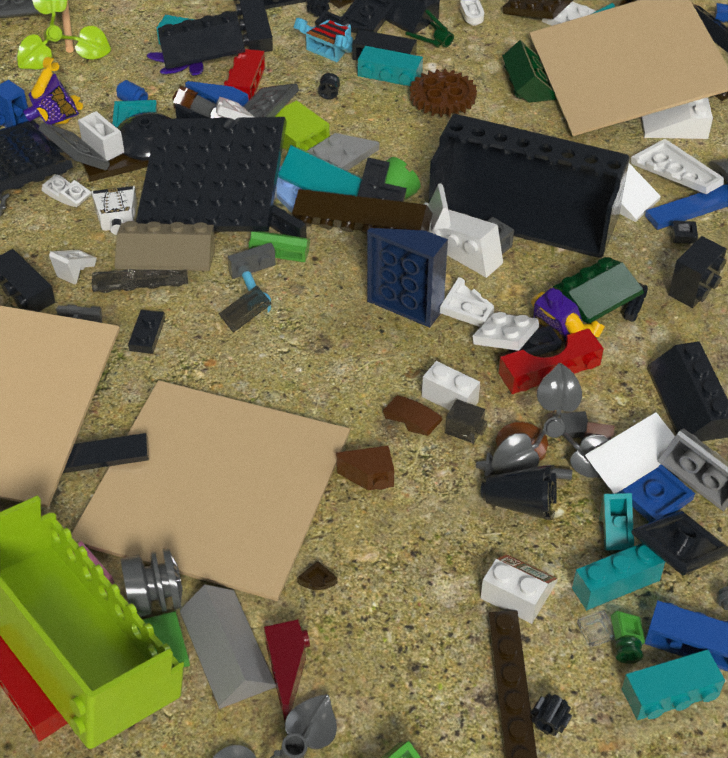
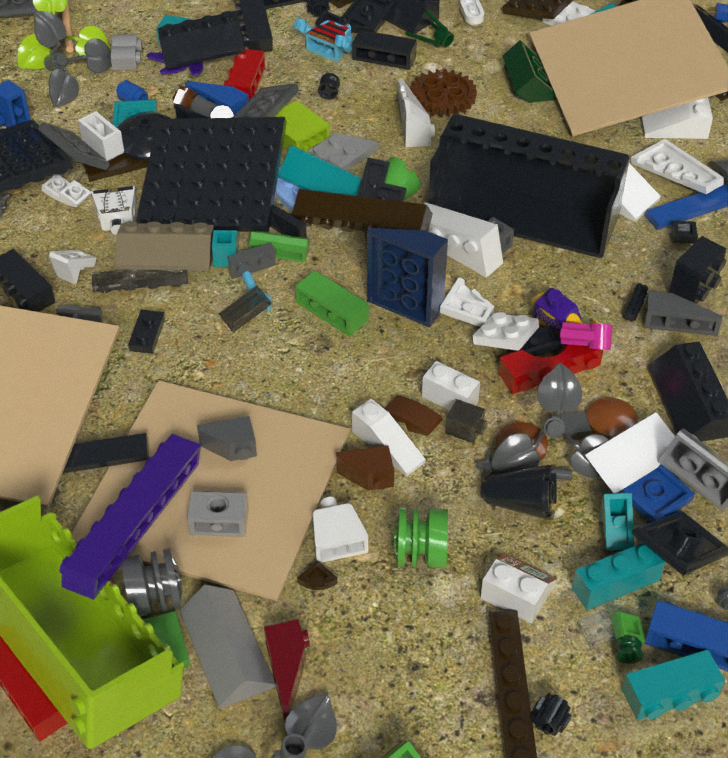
torso [23,57,83,125] -> none
white wing [216,96,254,120] -> none
teal brick [358,46,423,86] -> none
white slope [429,184,451,230] -> none
slope [553,257,644,324] -> none
reddish brown slope [583,422,615,440] -> none
none -> dark grey plant [33,11,112,108]
none -> dark purple brick [60,434,201,600]
none -> light grey brick [111,34,142,70]
none -> light grey brick [187,491,249,537]
none -> dark grey slope [197,416,257,461]
none -> teal slope [212,230,240,267]
none -> bright green brick [295,270,369,336]
none -> white torso [313,497,368,563]
none -> white slope [352,399,426,477]
none -> bright green wheel [394,507,448,568]
none -> white wedge [398,78,435,147]
none -> dark pink piece [560,322,613,350]
none -> dark orange dish [587,397,638,437]
none -> dark grey slope [644,291,722,336]

